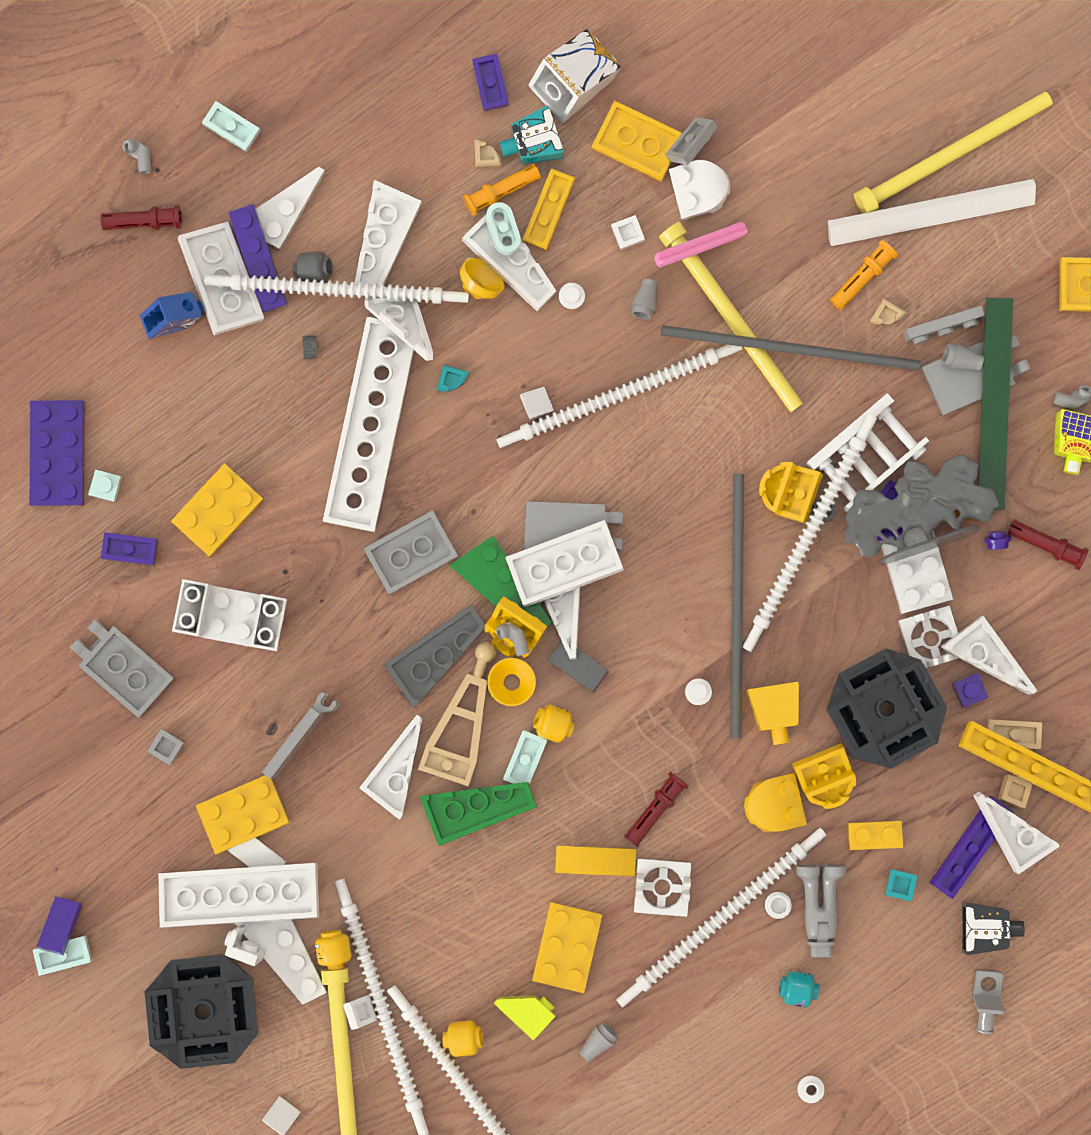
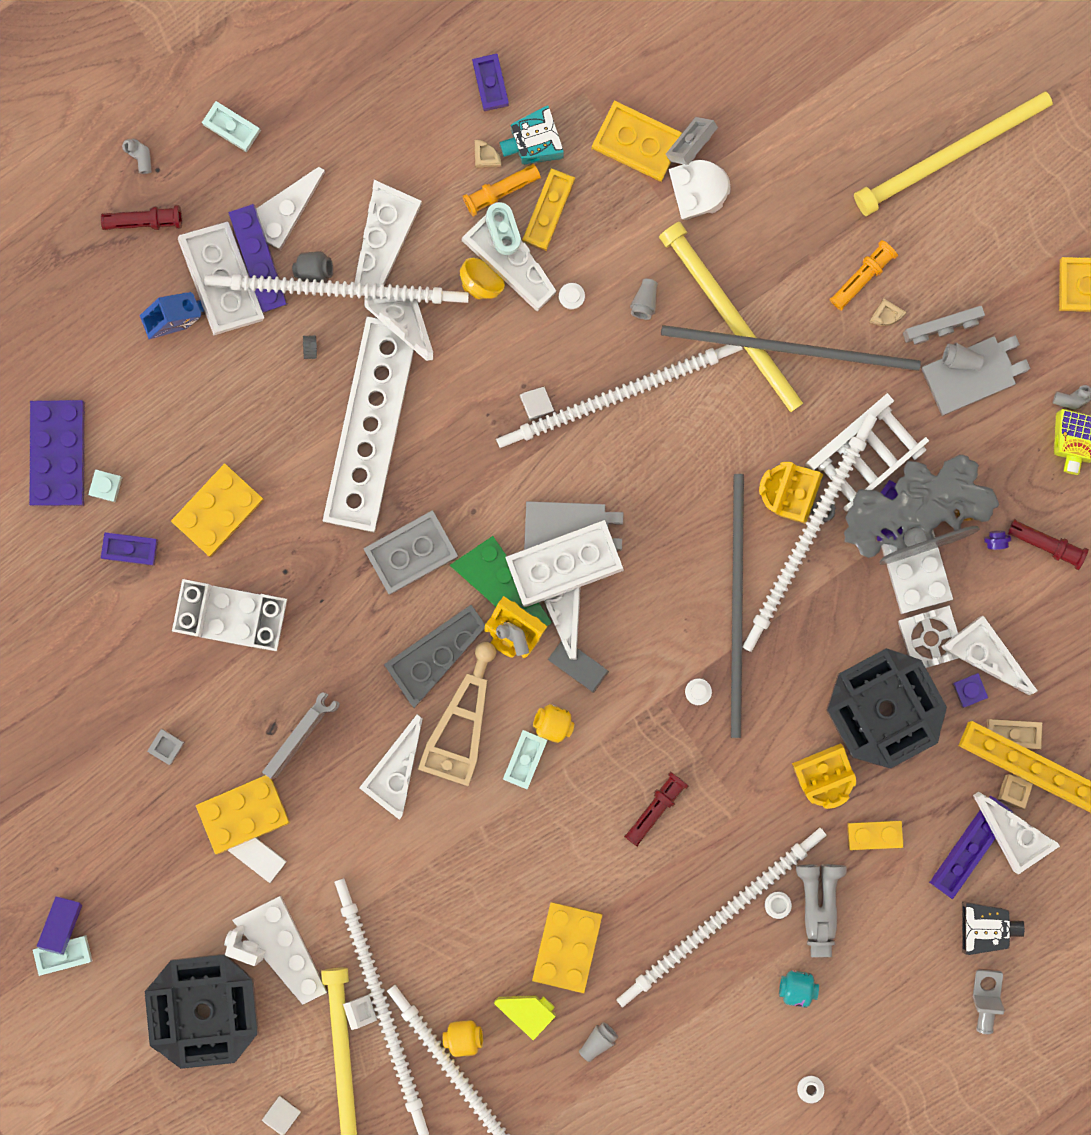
light grey tile [70,620,174,718] -> none
white plate [158,863,319,928] -> none
yellow head [315,929,352,971] -> none
green wing [420,782,538,846] -> none
teal tile [436,365,469,392] -> none
yellow piece [487,658,536,706] -> none
white slope [528,29,621,124] -> none
yellow slope [555,845,636,876] -> none
white plate [611,215,645,251] -> none
white piece [634,858,691,917] -> none
bright pink axle [654,222,748,267] -> none
yellow slope [744,773,807,832] -> none
yellow torso [746,682,799,745] -> none
white tile [828,179,1036,246] -> none
teal plate [884,869,918,902] -> none
dark green tile [978,298,1013,510] -> none

